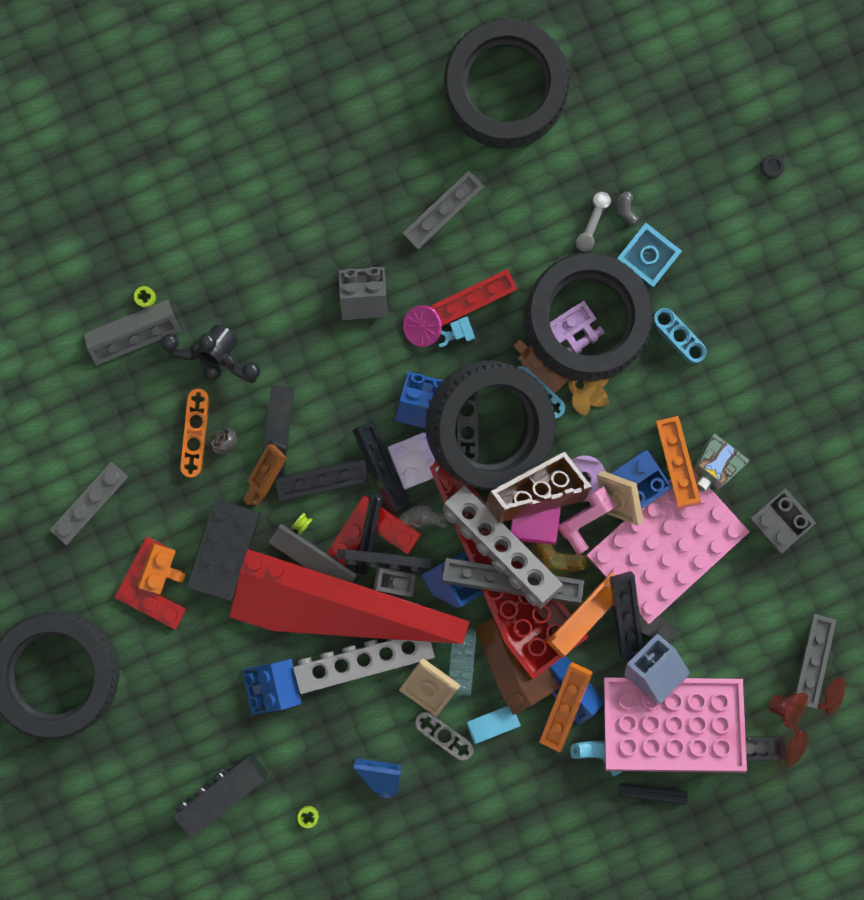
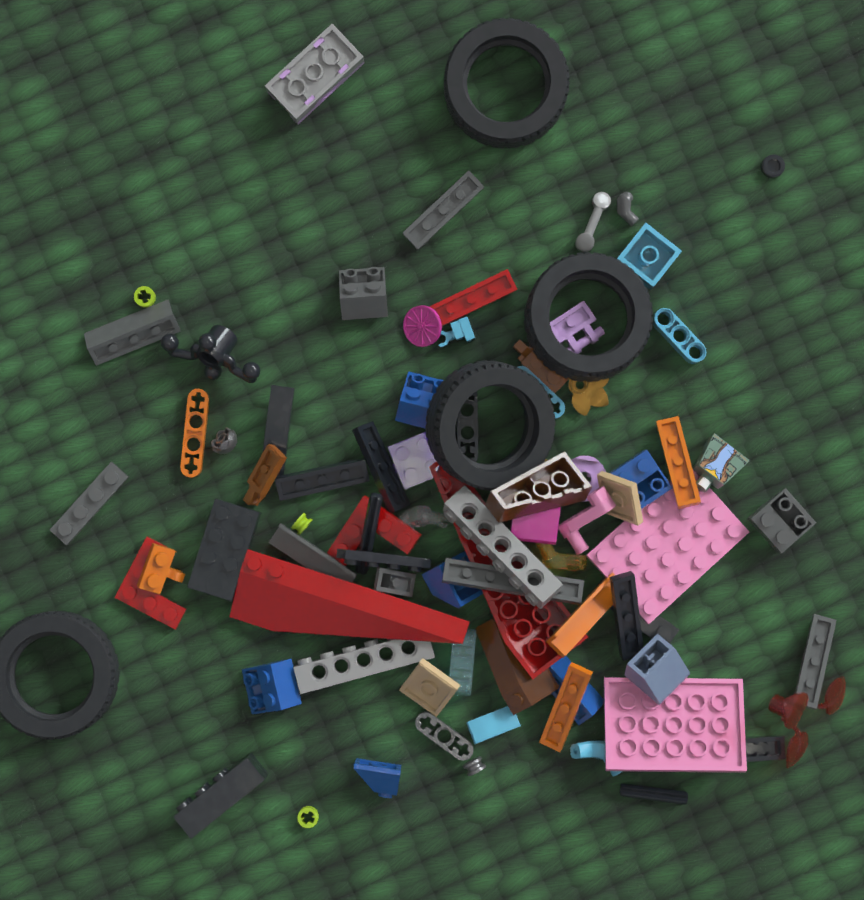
none -> light grey piece [265,24,364,124]
none -> flat silver bush [463,756,486,776]

